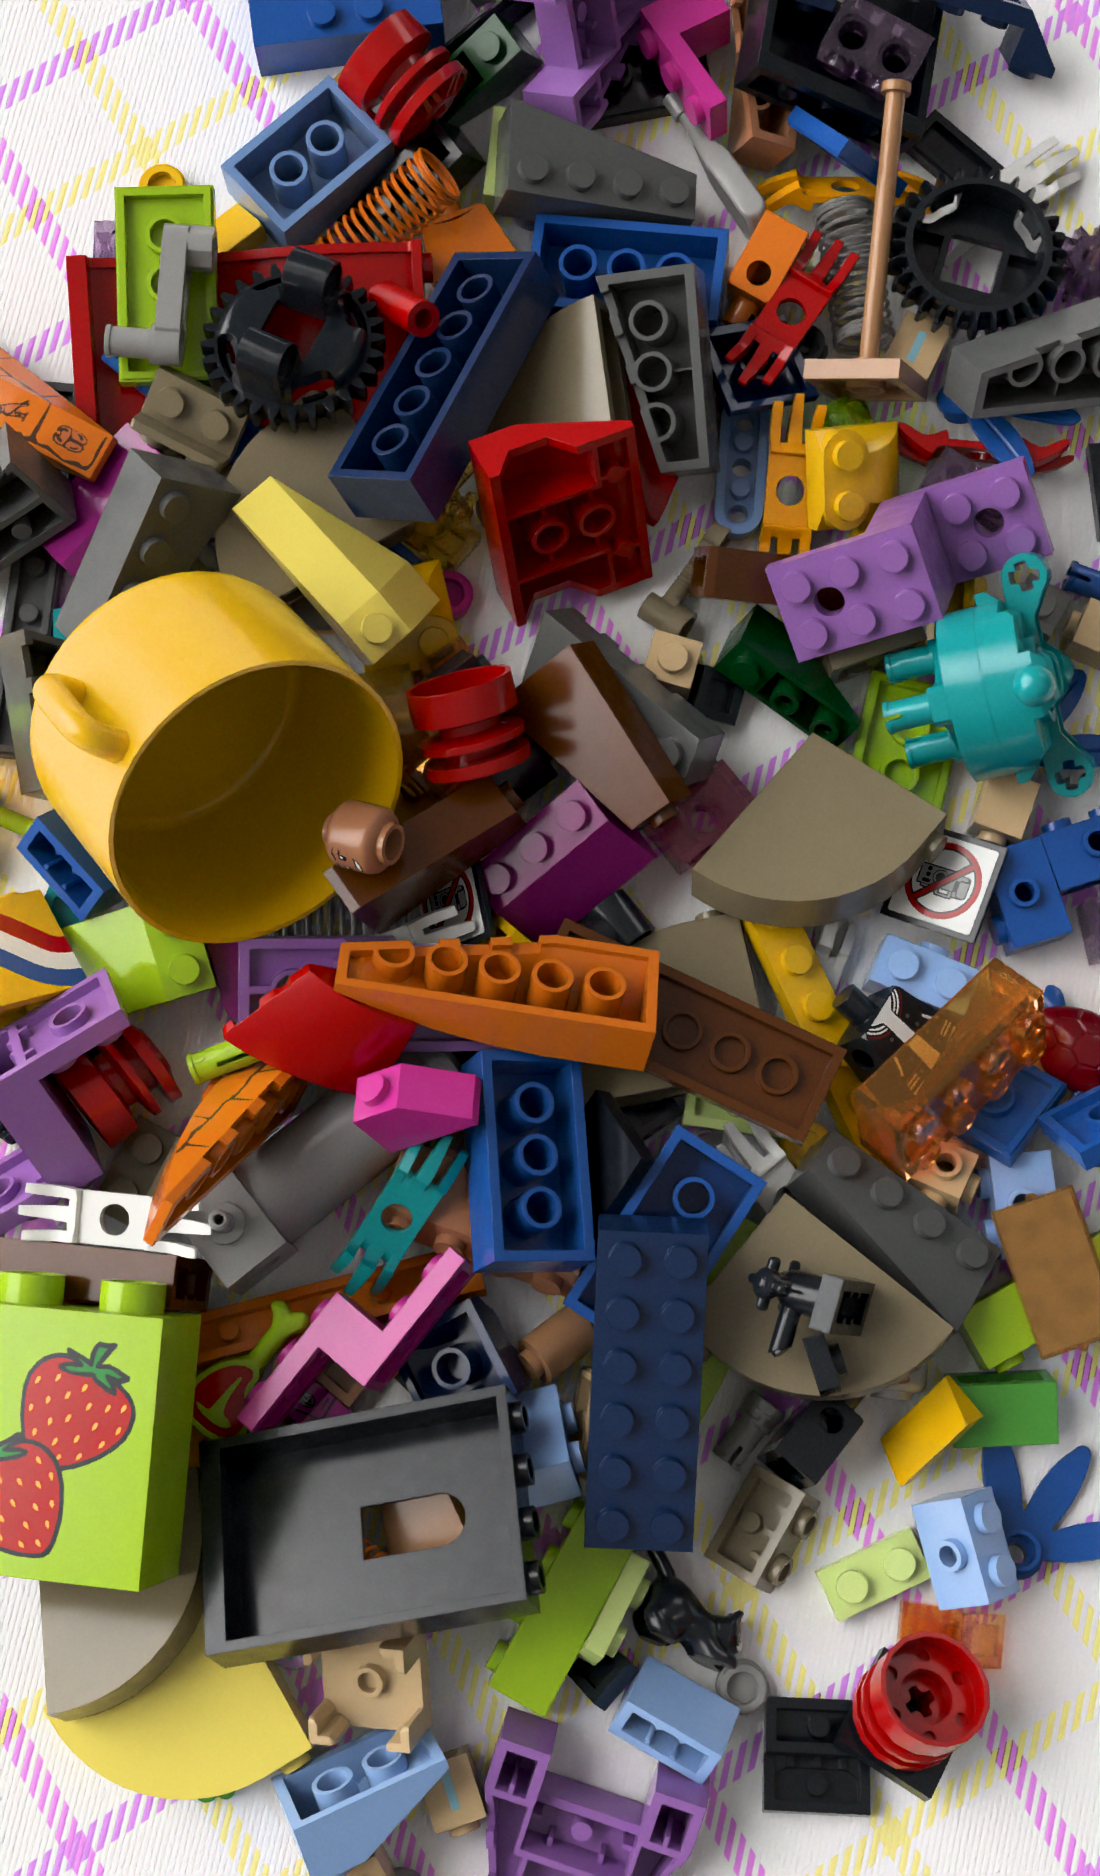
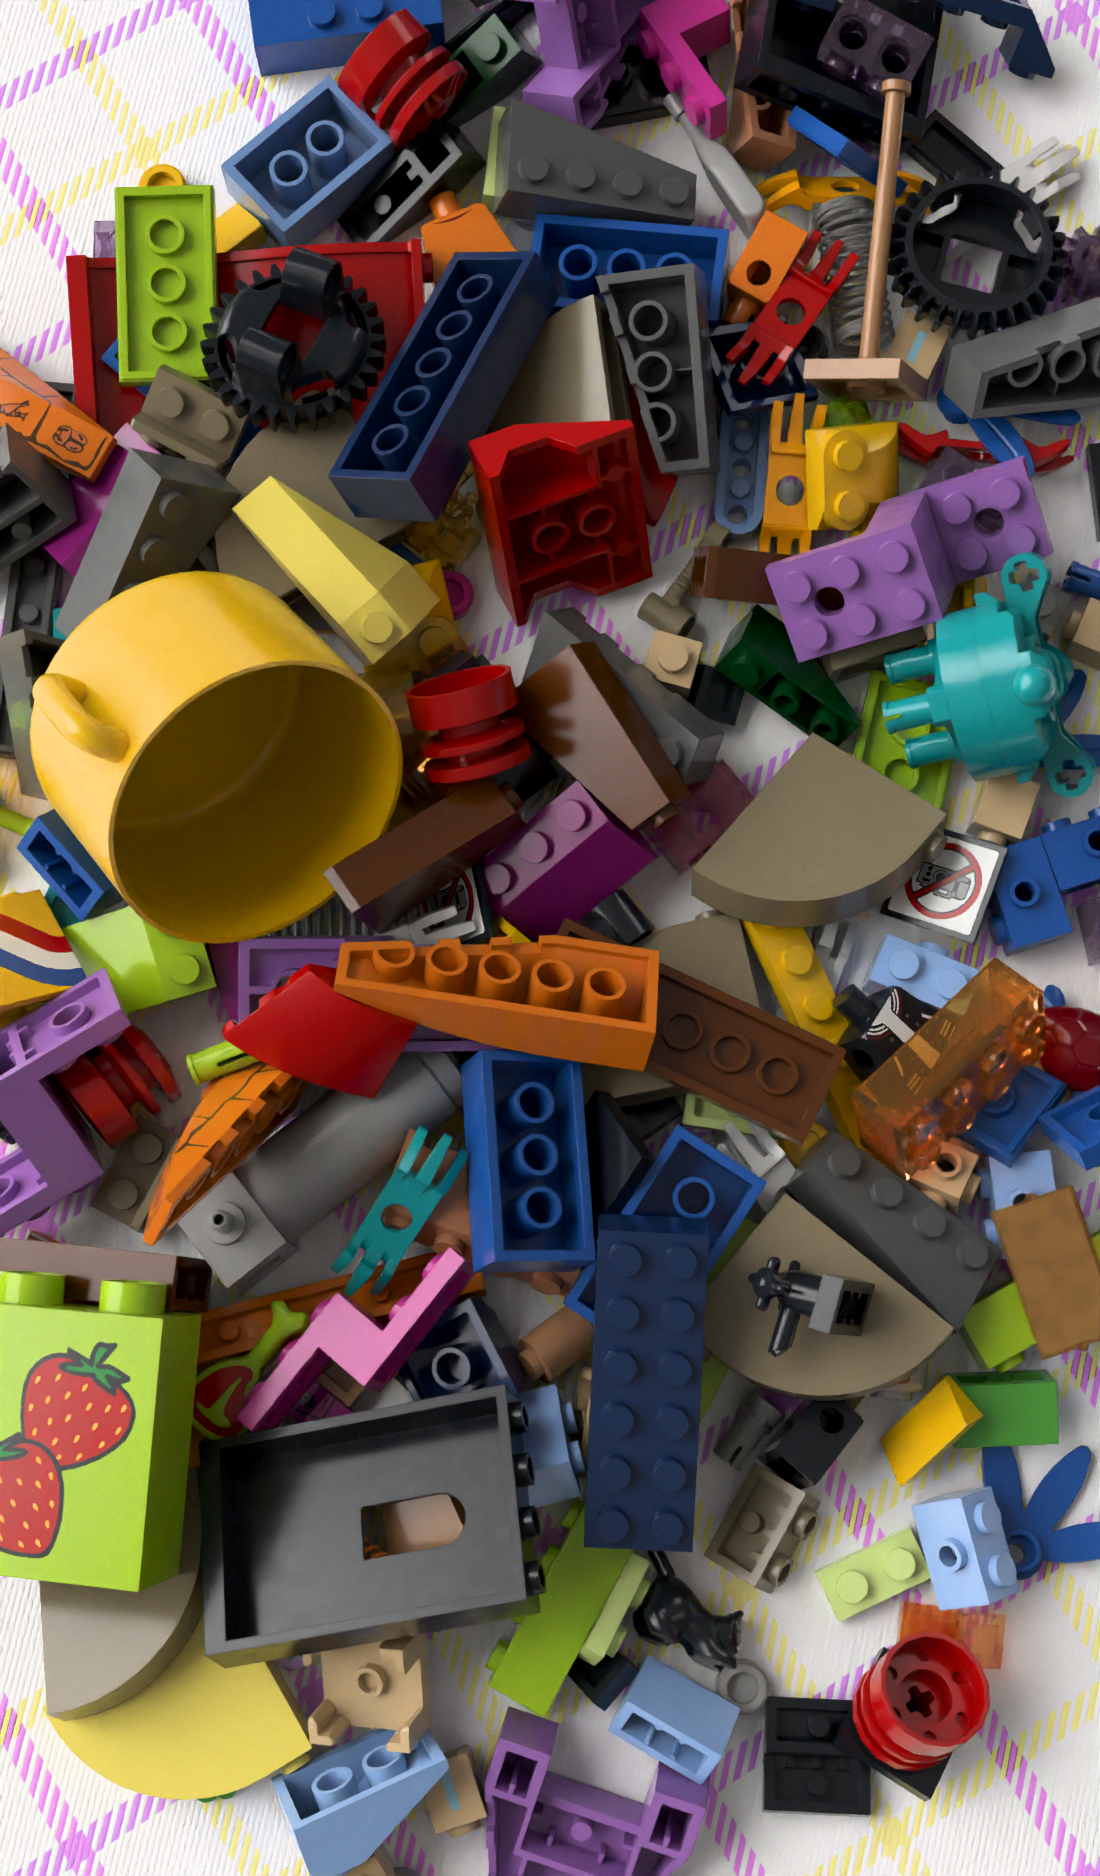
white piece [18,1183,213,1259] -> none
light grey beam [104,223,218,367] -> none
orange piece [314,148,460,244] -> none
nougat head [322,800,405,874] -> none
dark pink slope [353,1063,481,1153] -> none
red cylinder [369,280,440,338] -> none
black plate [802,1333,848,1397] -> none

